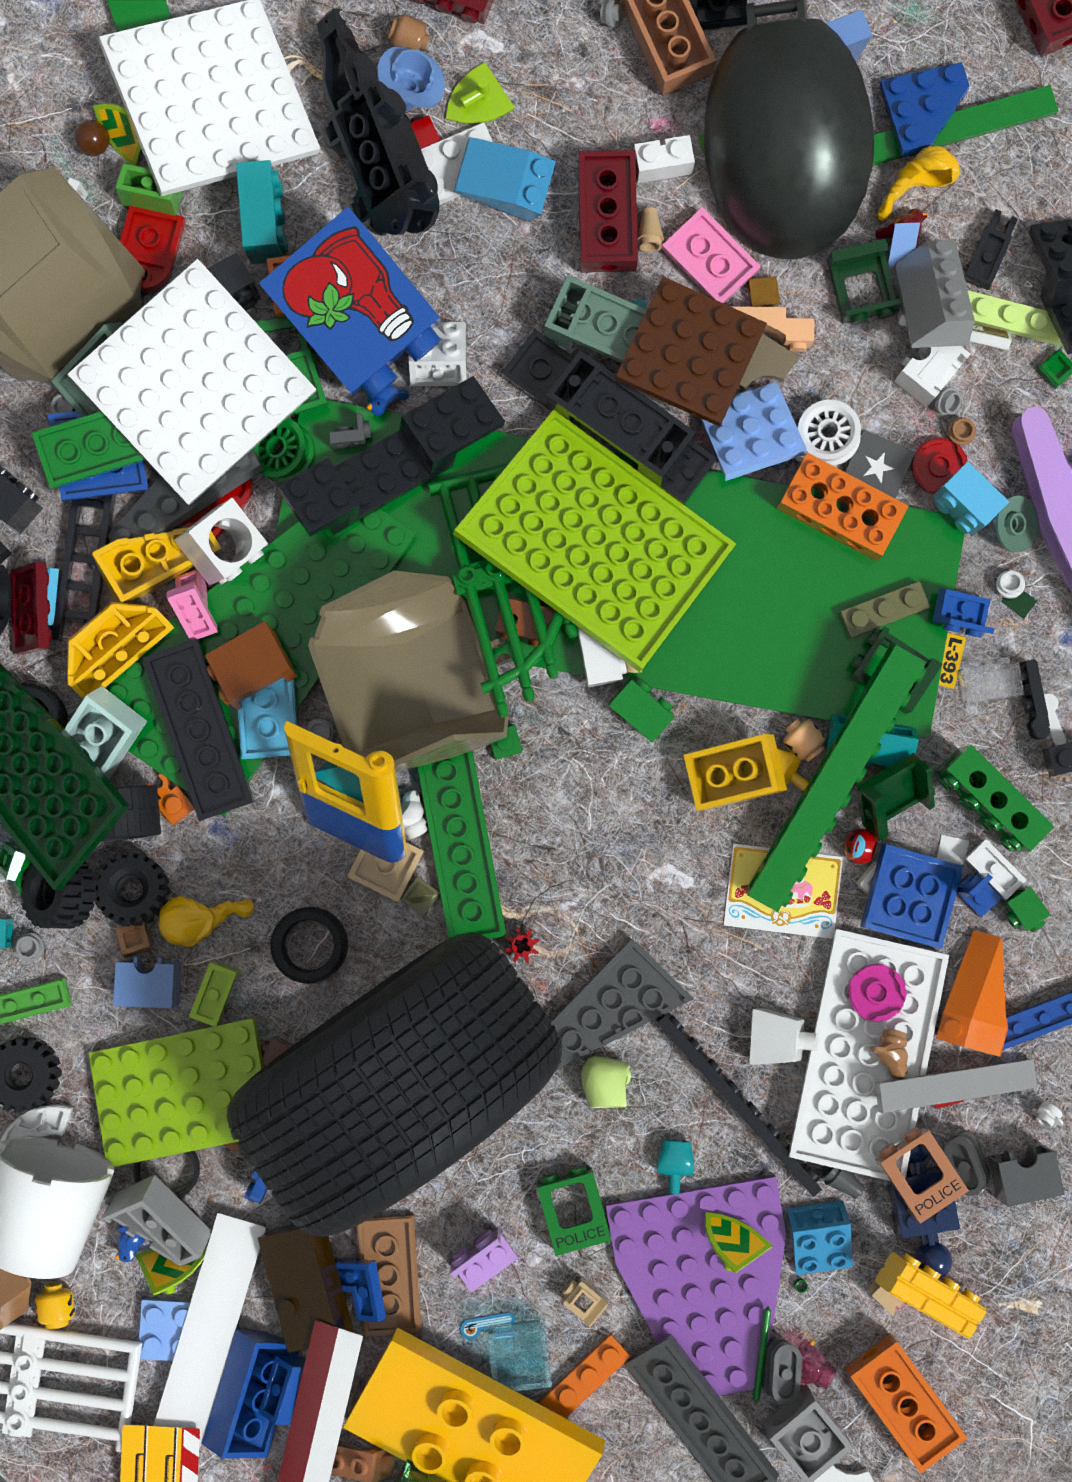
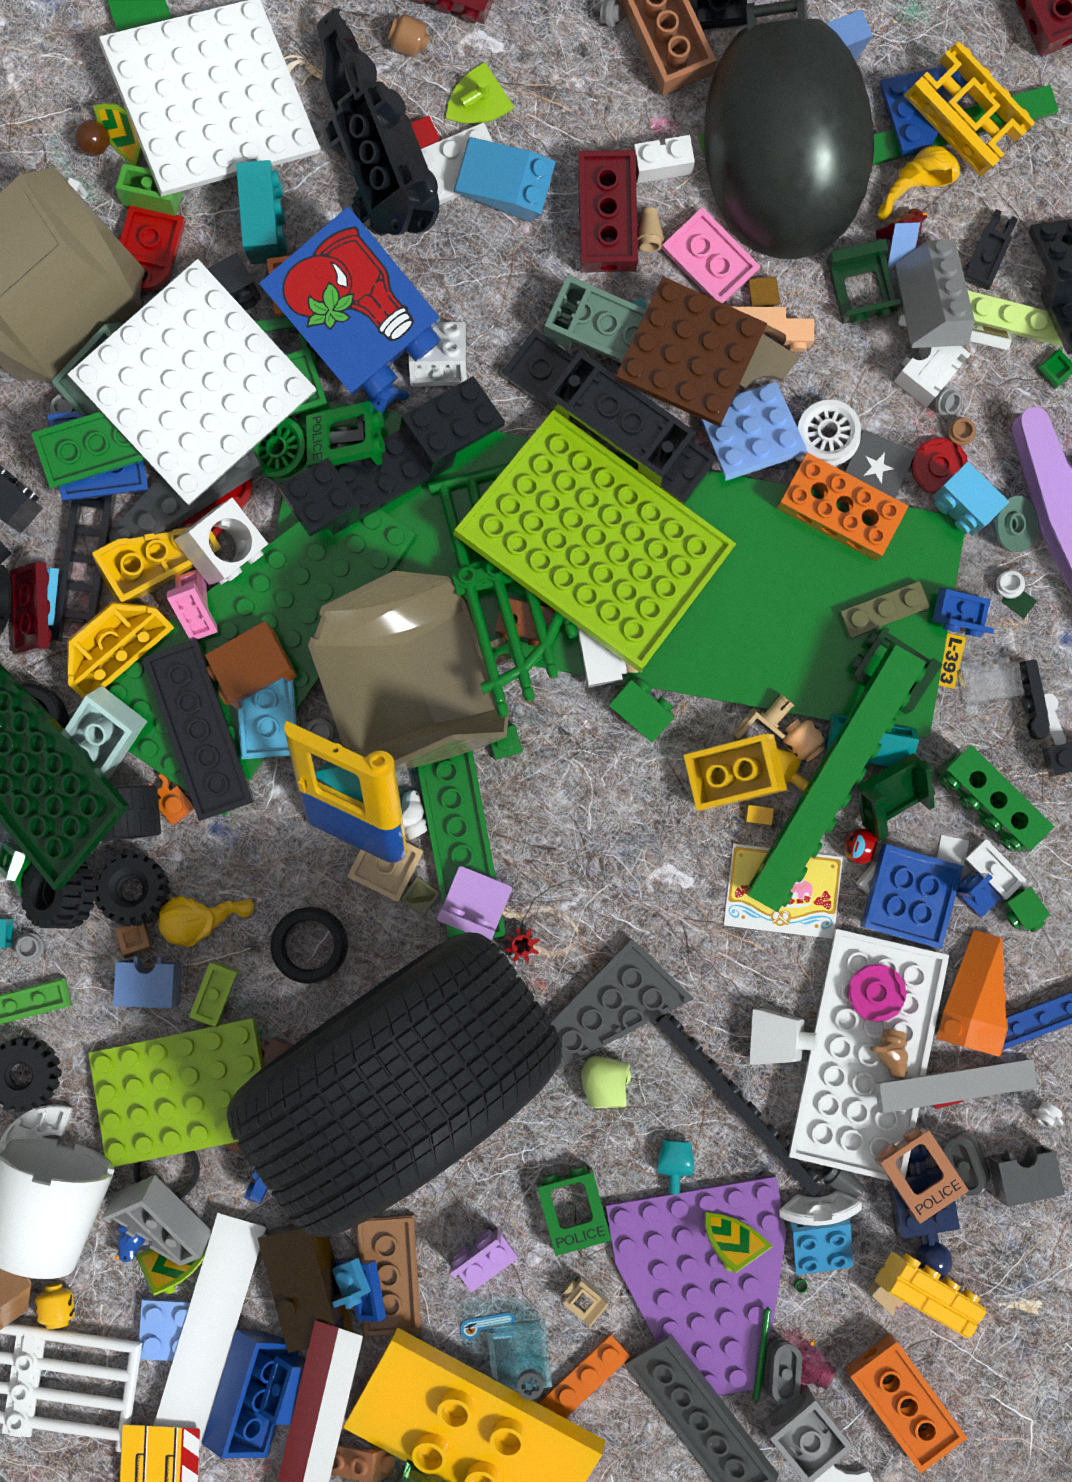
medium blue hat [377,47,445,112] -> none
none -> green window [306,401,385,468]
none -> dark azure bracket [331,1258,371,1309]
none -> lavender bracket [437,866,512,940]
none -> dark grey bush [517,1369,544,1400]
none -> tan bracket [732,694,795,739]
none -> yellow piece [745,805,774,826]
none -> white tile [779,1190,862,1226]
none -> yellow fence [904,41,1035,177]

